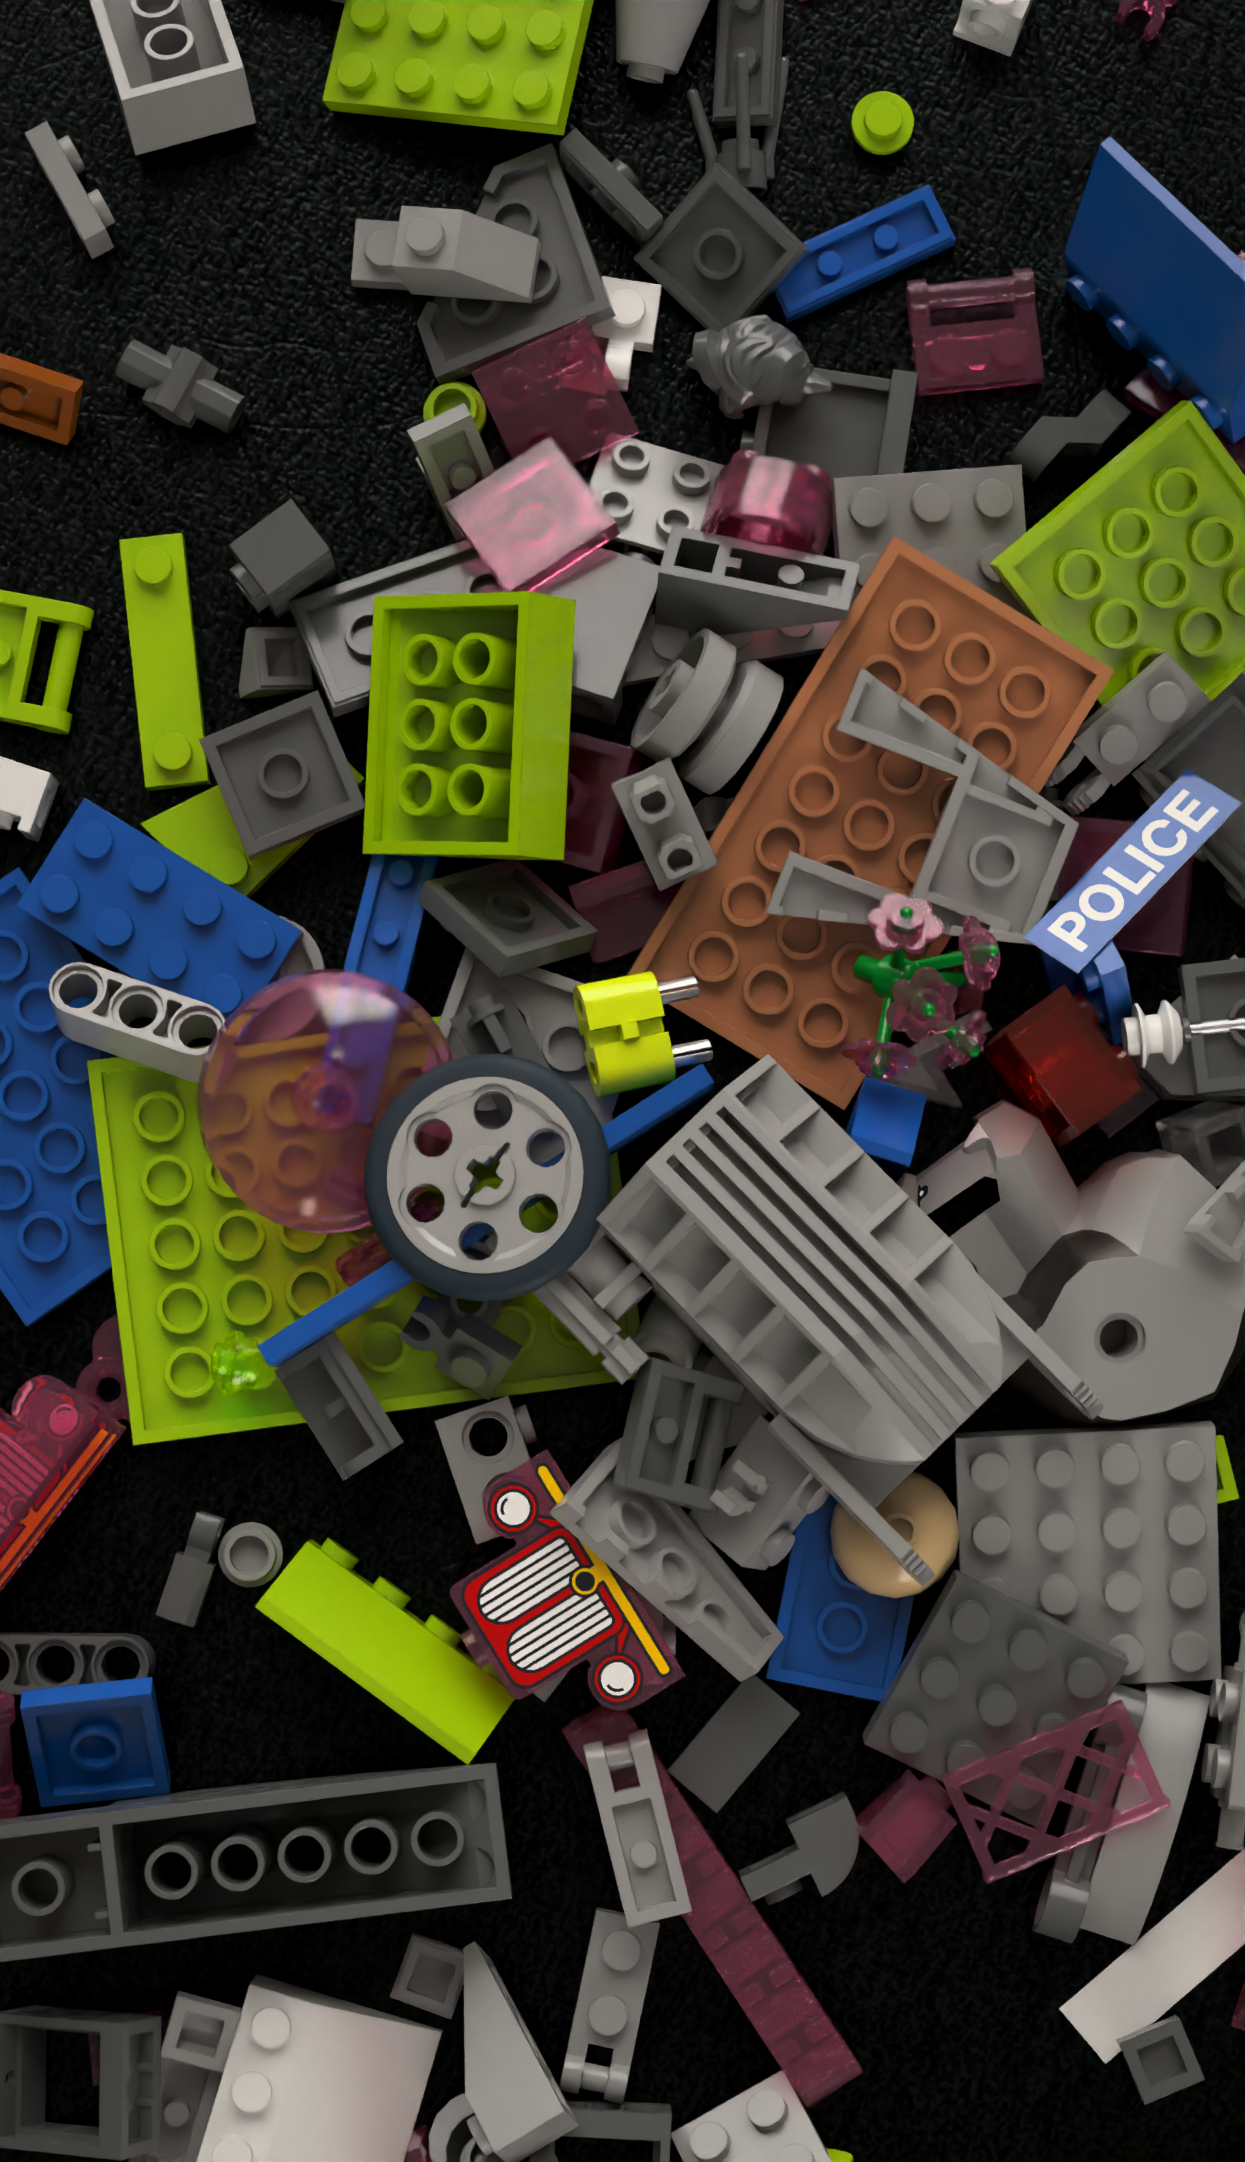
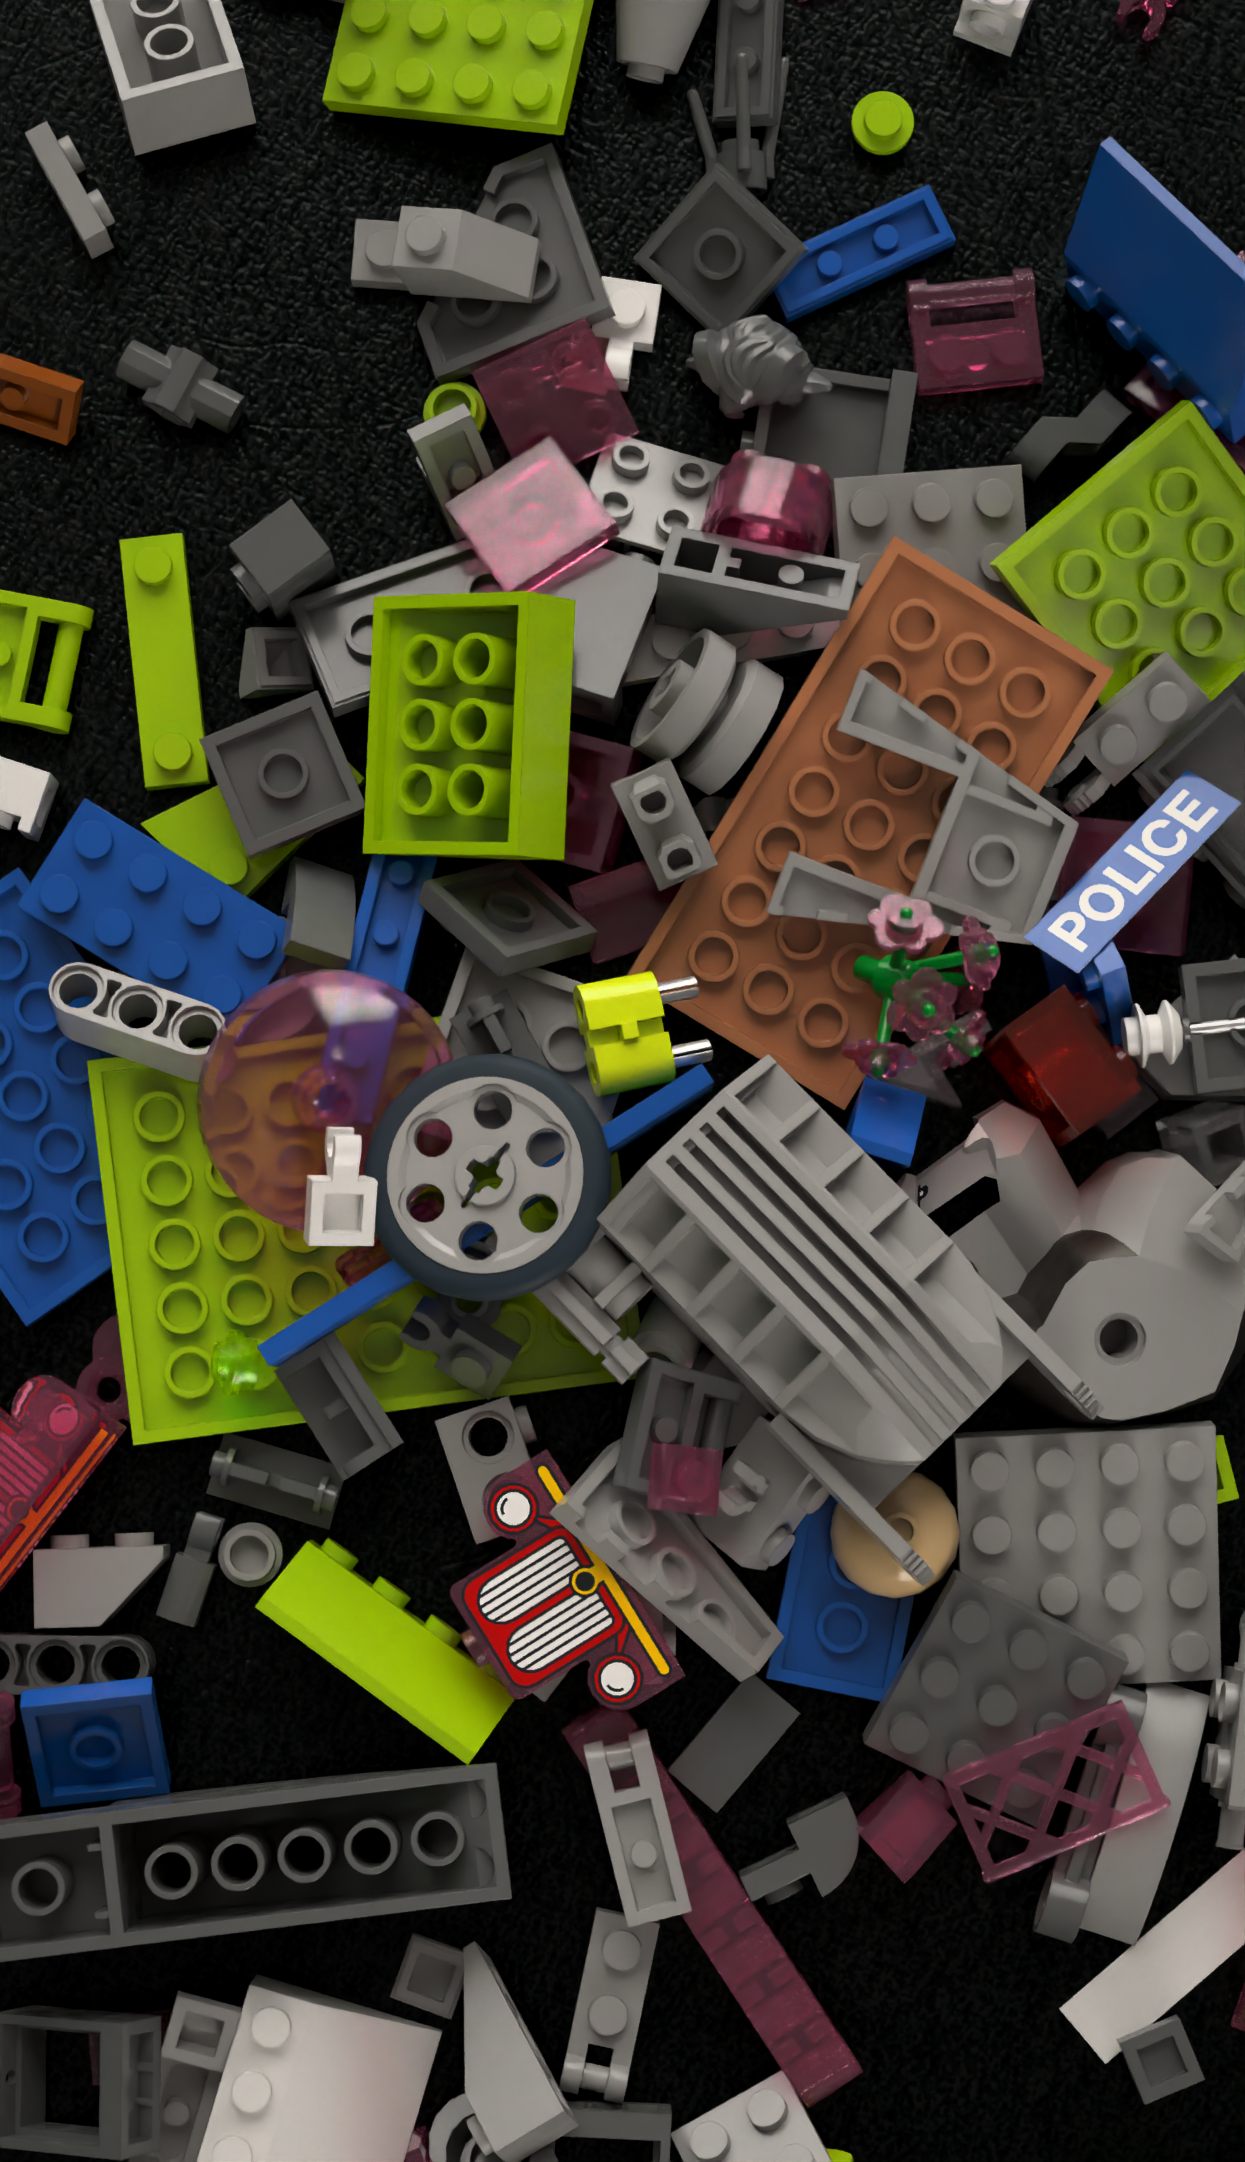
dark grey plate [559,127,663,248] -> none
none -> light grey slope [33,1532,170,1629]
none -> dark grey hinge [206,1433,344,1530]
none -> dark grey slope [281,856,356,972]
none -> white plate [303,1127,378,1246]
none -> clear pink plate [647,1443,723,1517]

